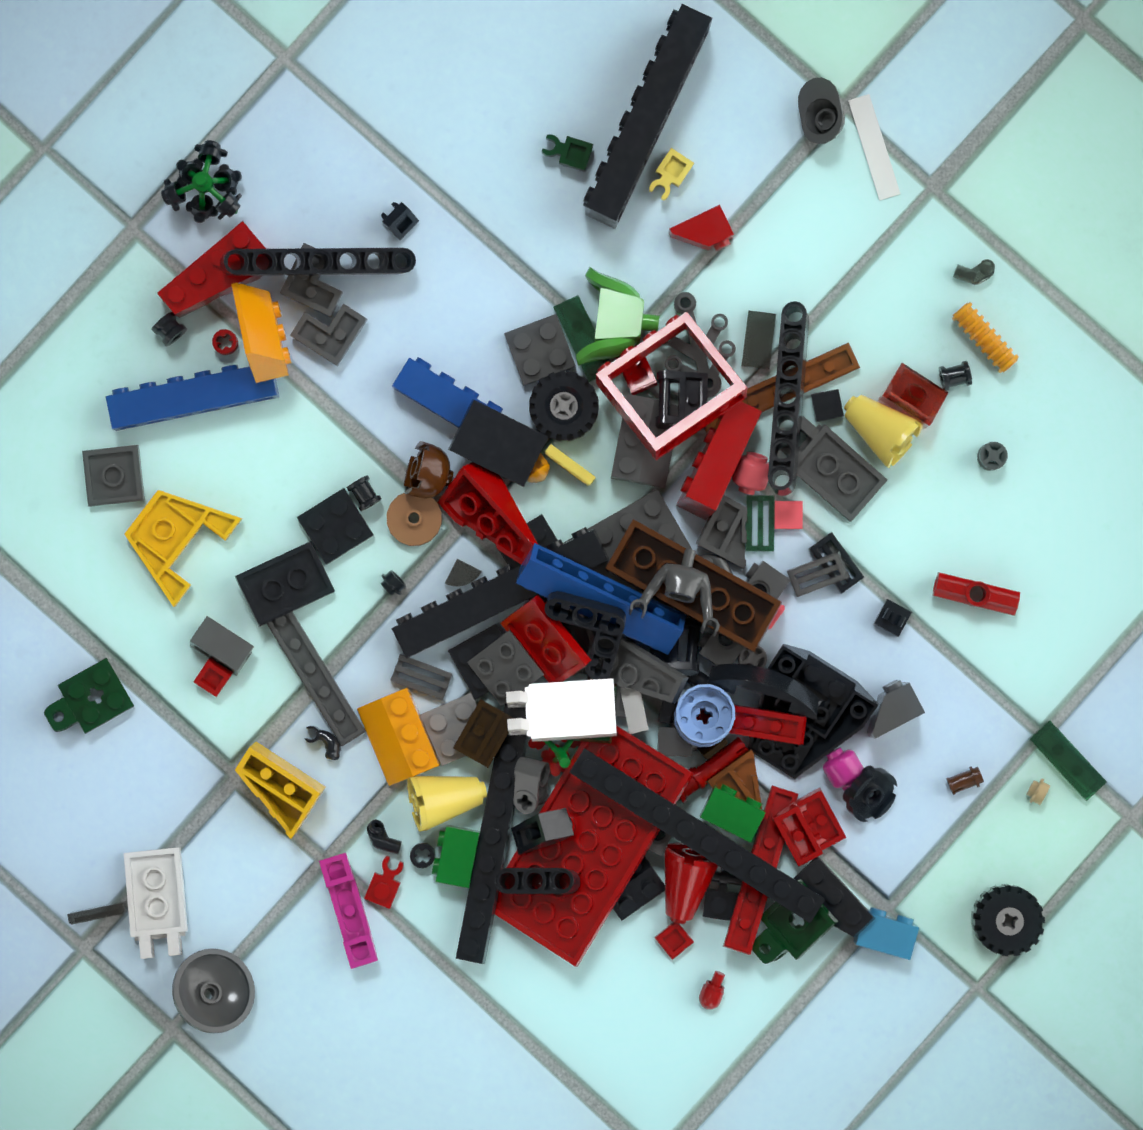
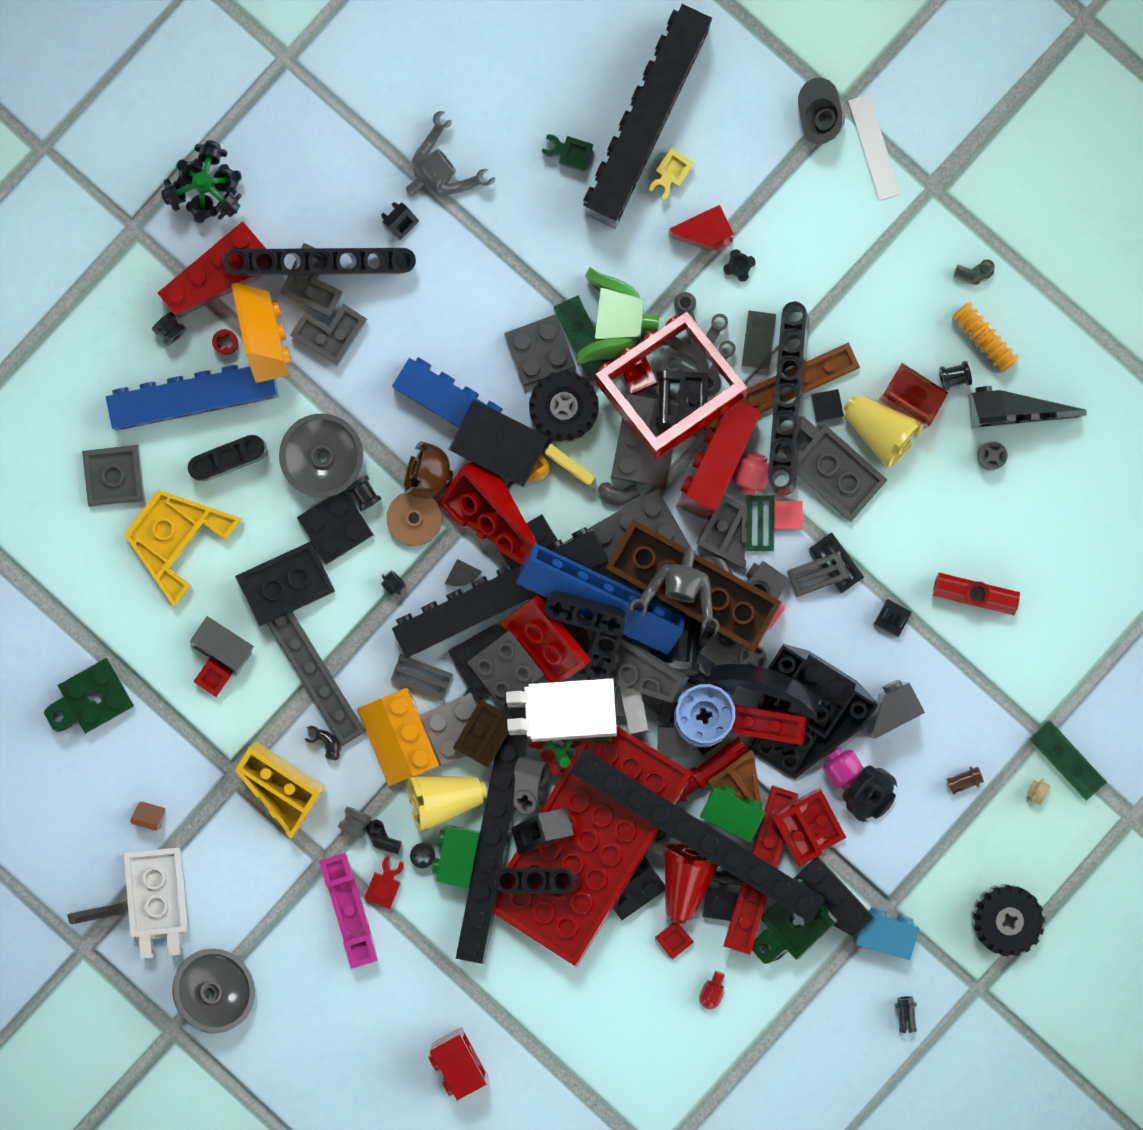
none -> dark orange slope [130,802,166,830]
none -> black beam [187,435,268,482]
none -> dark grey dish [279,413,364,498]
none -> dark grey wheel [337,806,372,838]
none -> dark grey piece [406,111,495,196]
none -> red brick [428,1027,488,1101]
none -> dark grey arm [598,482,641,506]
none -> black plate [723,249,756,282]
none -> black pin [894,996,917,1033]
none -> black wedge [968,386,1087,428]

